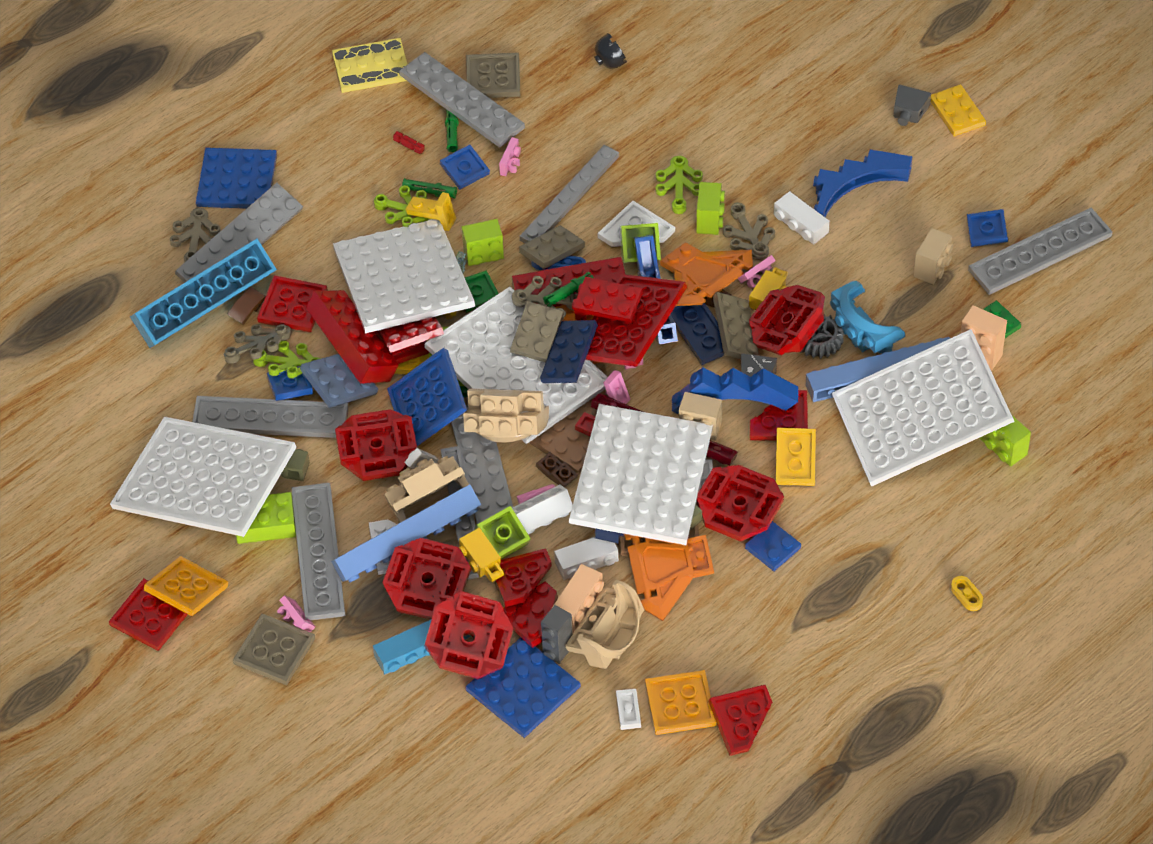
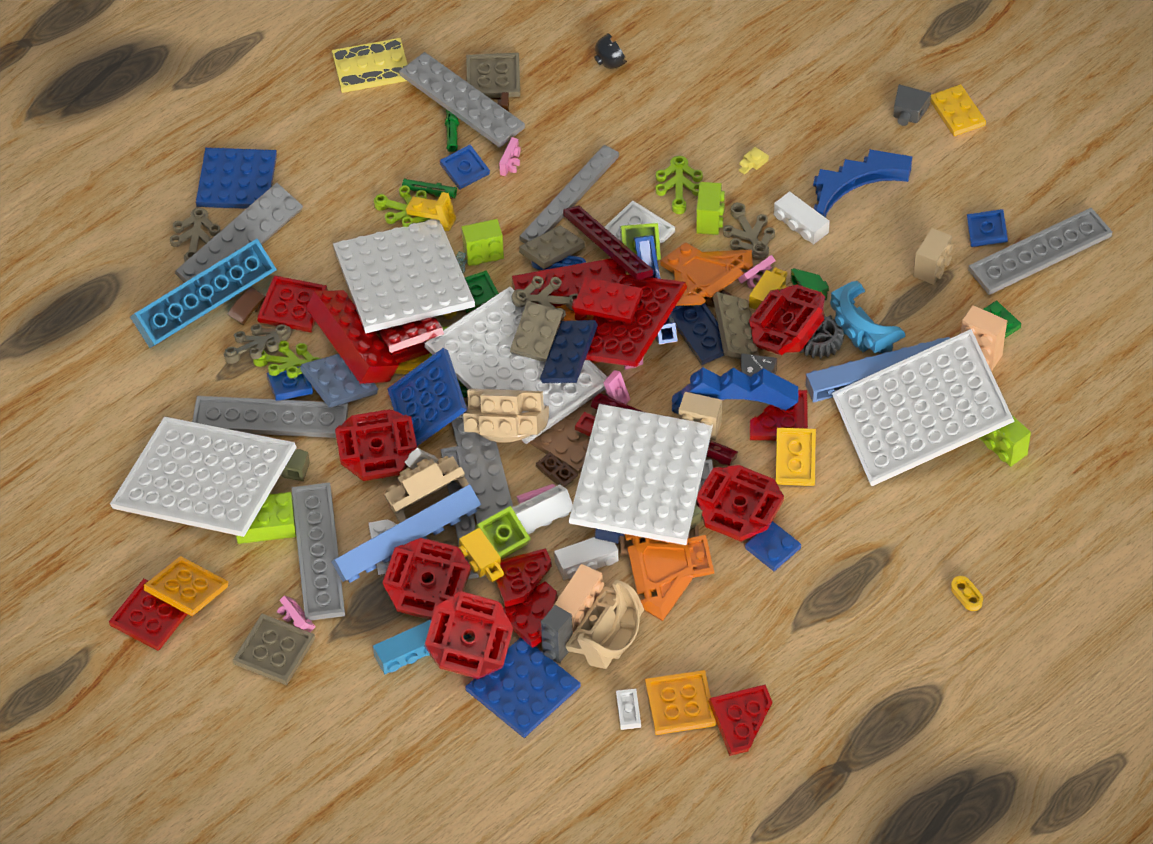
red axle [393,131,425,154] -> none
green pin [543,272,594,307] -> none
none -> reddish brown plate [498,92,509,112]
none -> dark red plate [563,206,653,280]
none -> light yellow plate [739,147,769,174]
none -> green slope [790,268,829,300]

